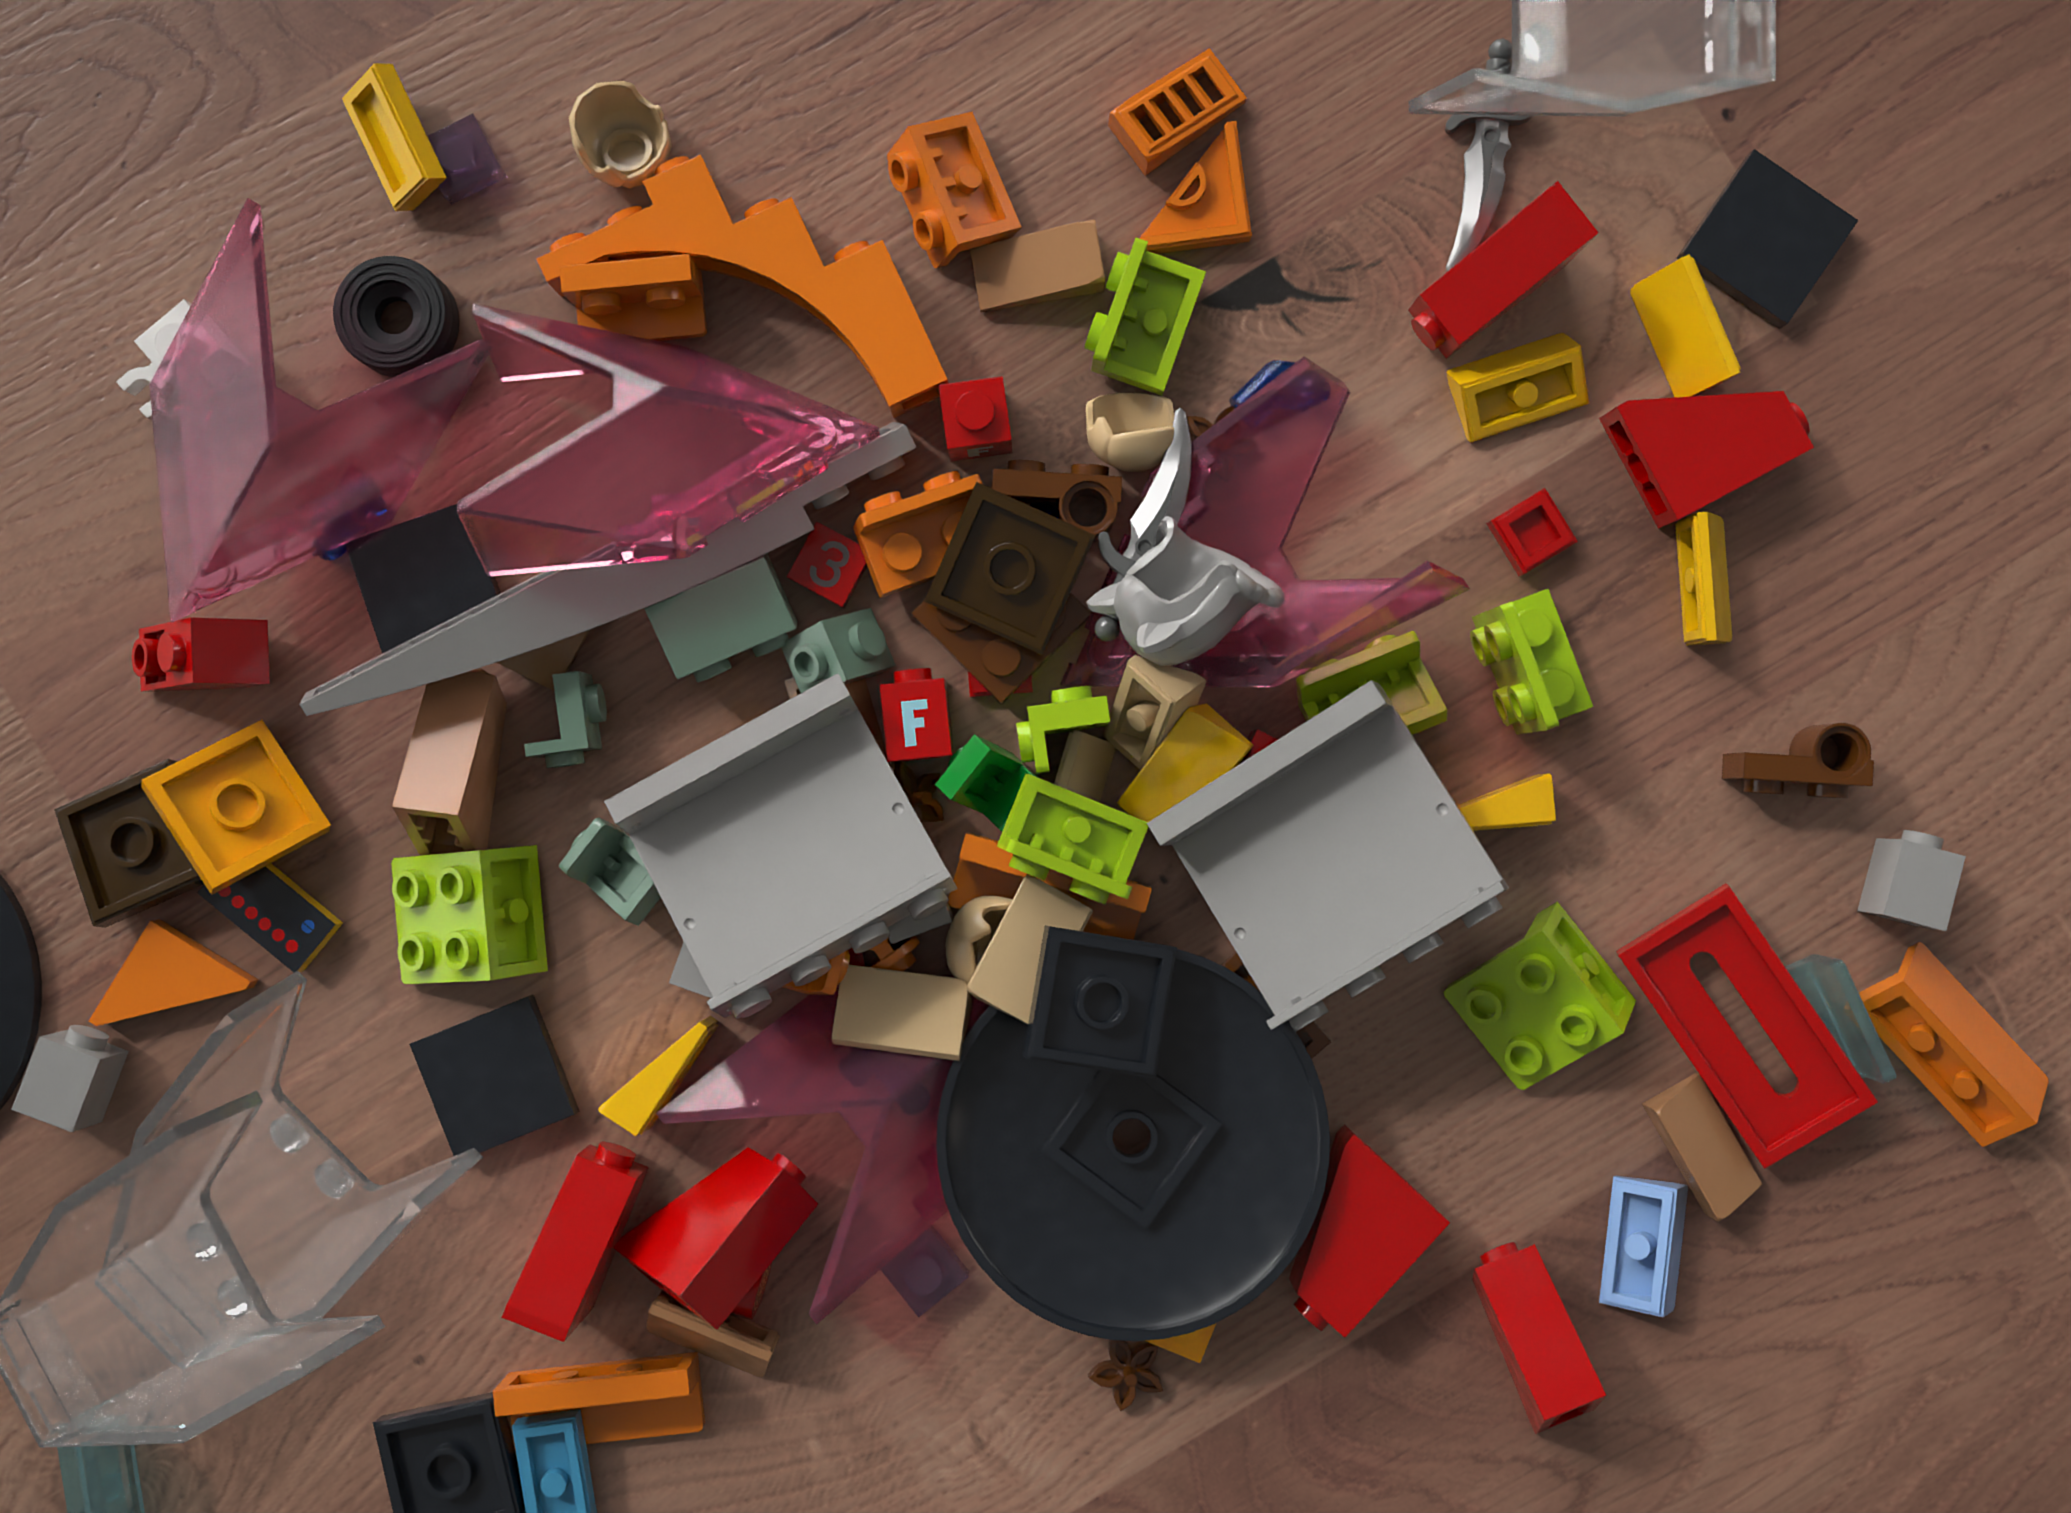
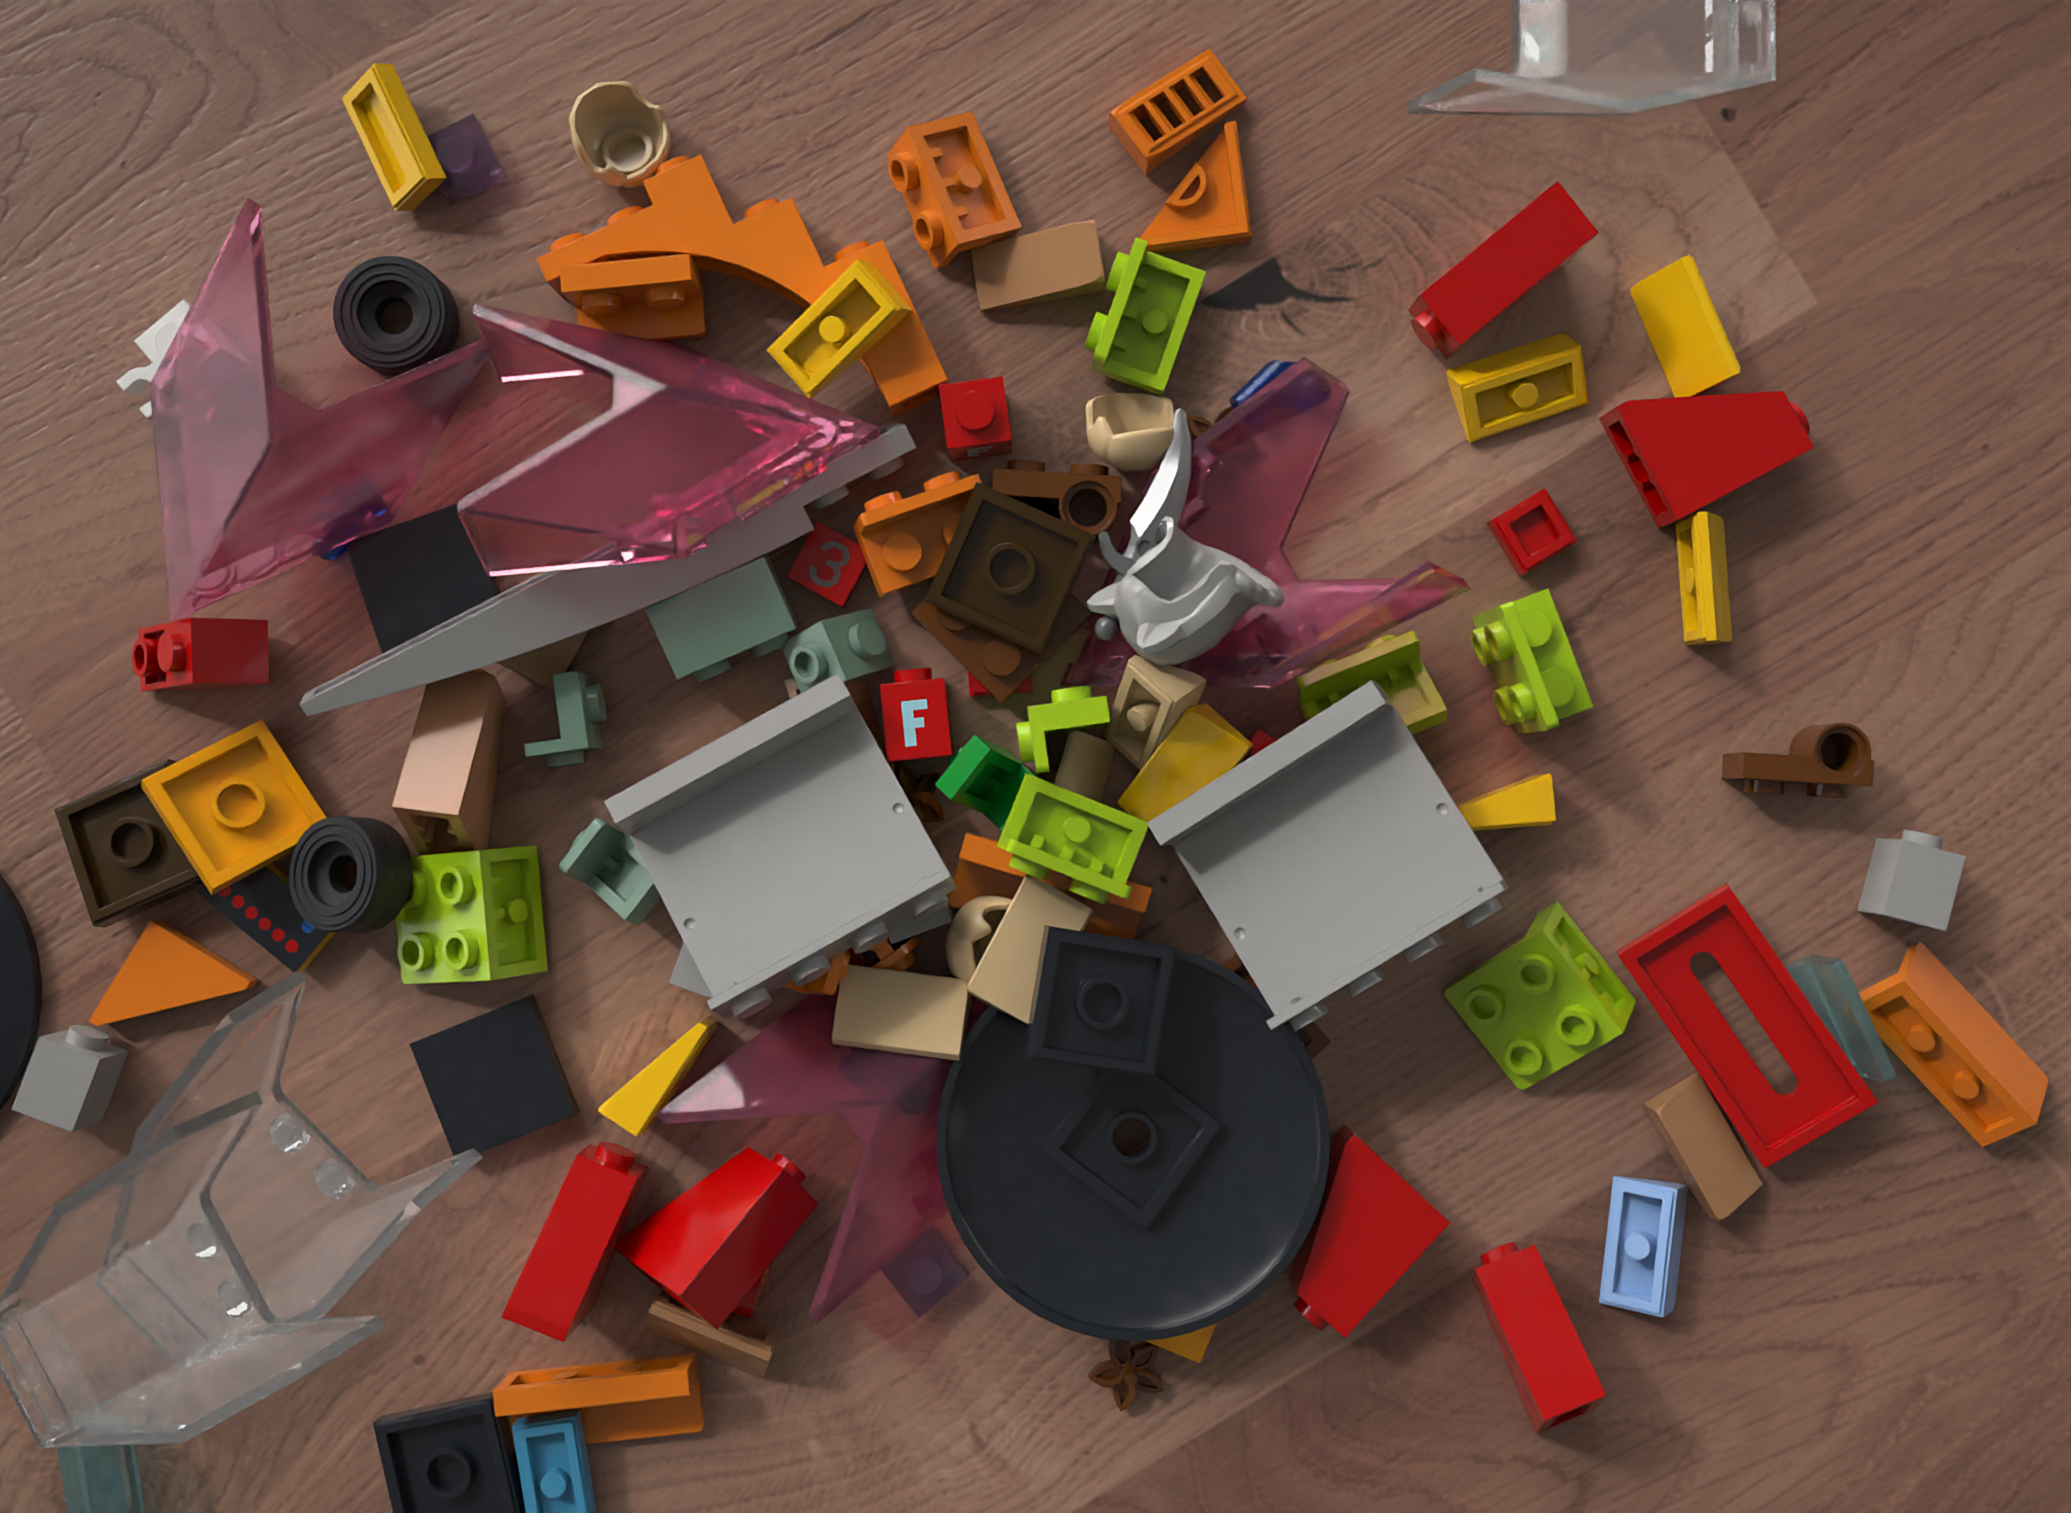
flat silver piece [1445,38,1541,272] -> none
black tile [1676,149,1859,329] -> none
none -> black tyre [289,816,413,933]
none -> yellow slope [767,259,912,399]

